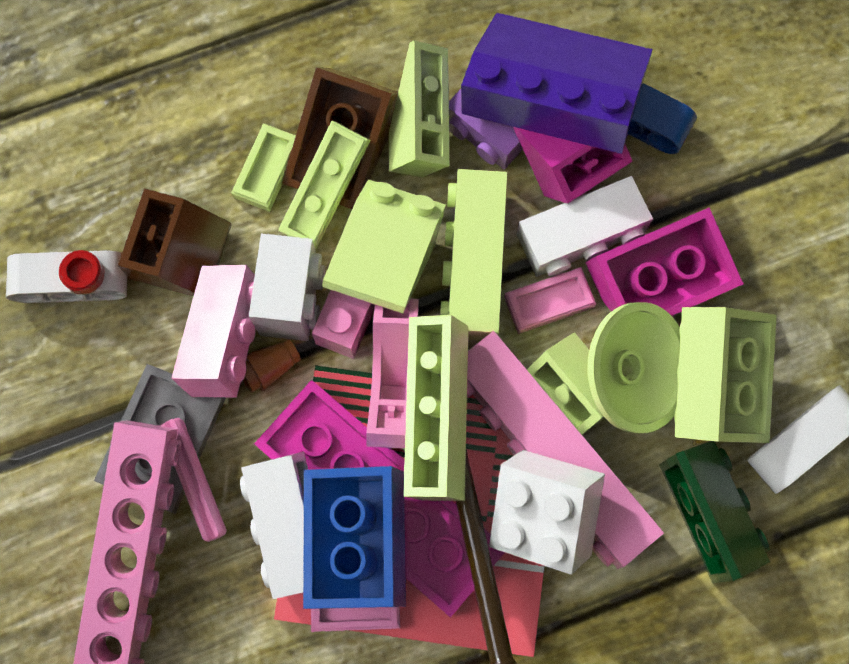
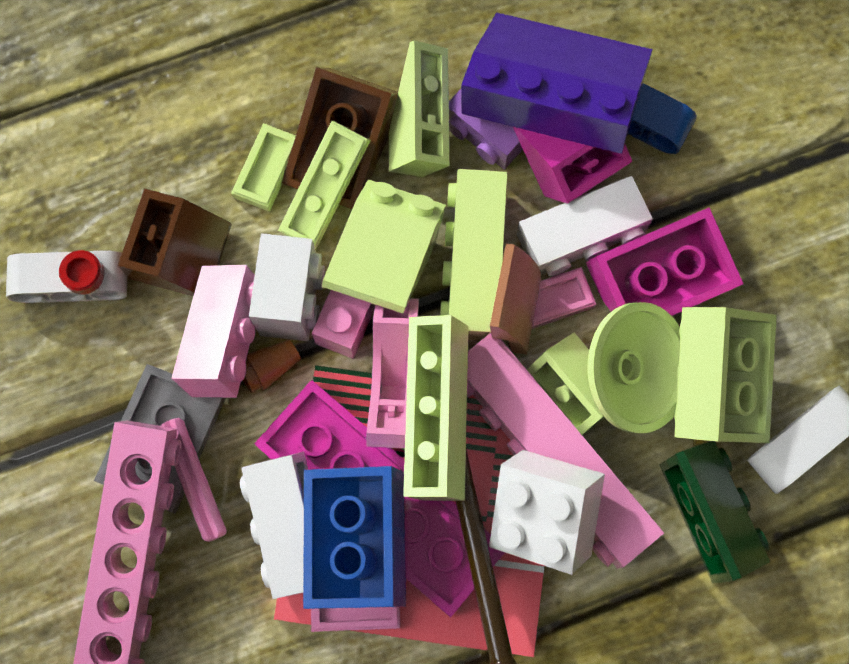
none -> nougat slope [490,243,542,355]

